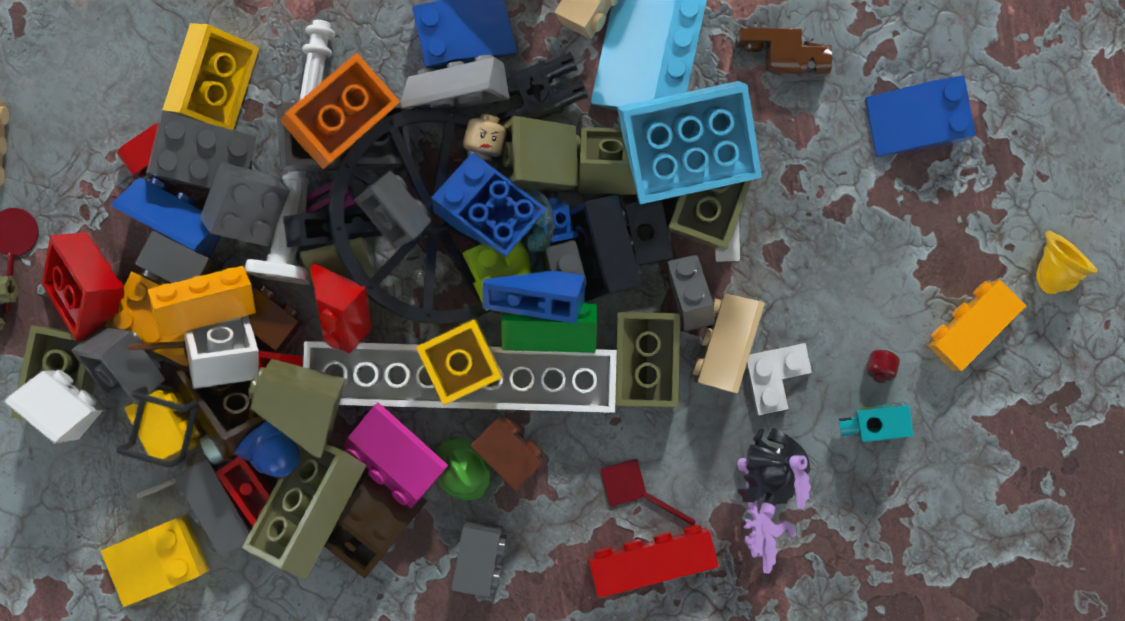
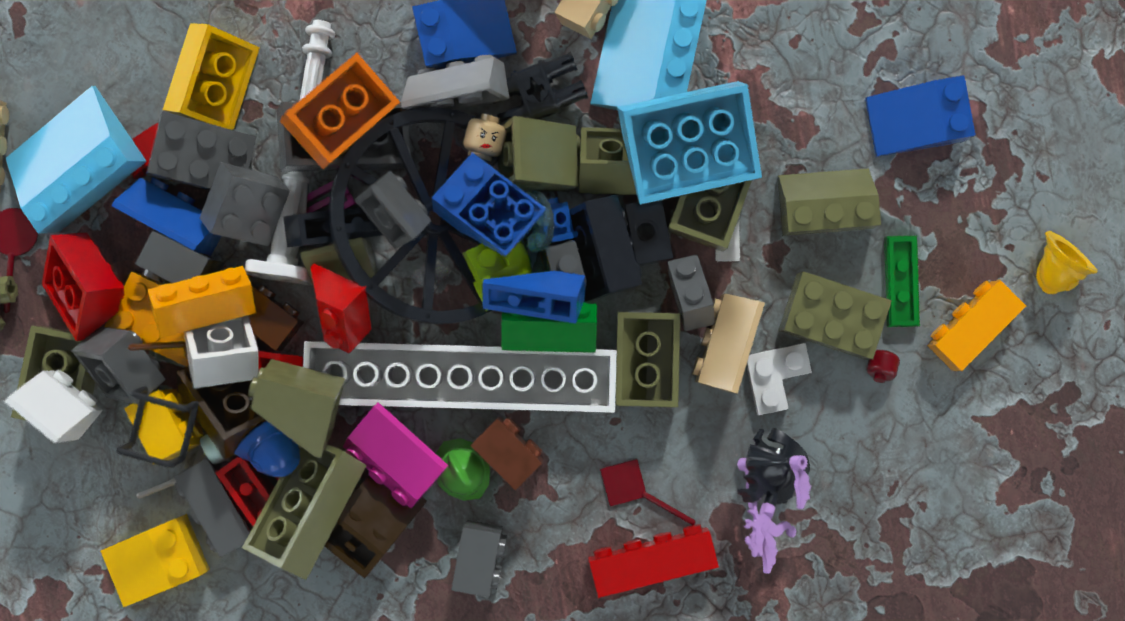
yellow brick [416,319,503,406] -> none
reddish brown plate [736,28,832,83] -> none
teal torso [839,402,914,442] -> none
none -> medium azure slope [6,86,147,234]
none -> olive slope [777,168,881,236]
none -> olive brick [778,271,892,360]
none -> green tile [884,235,920,327]

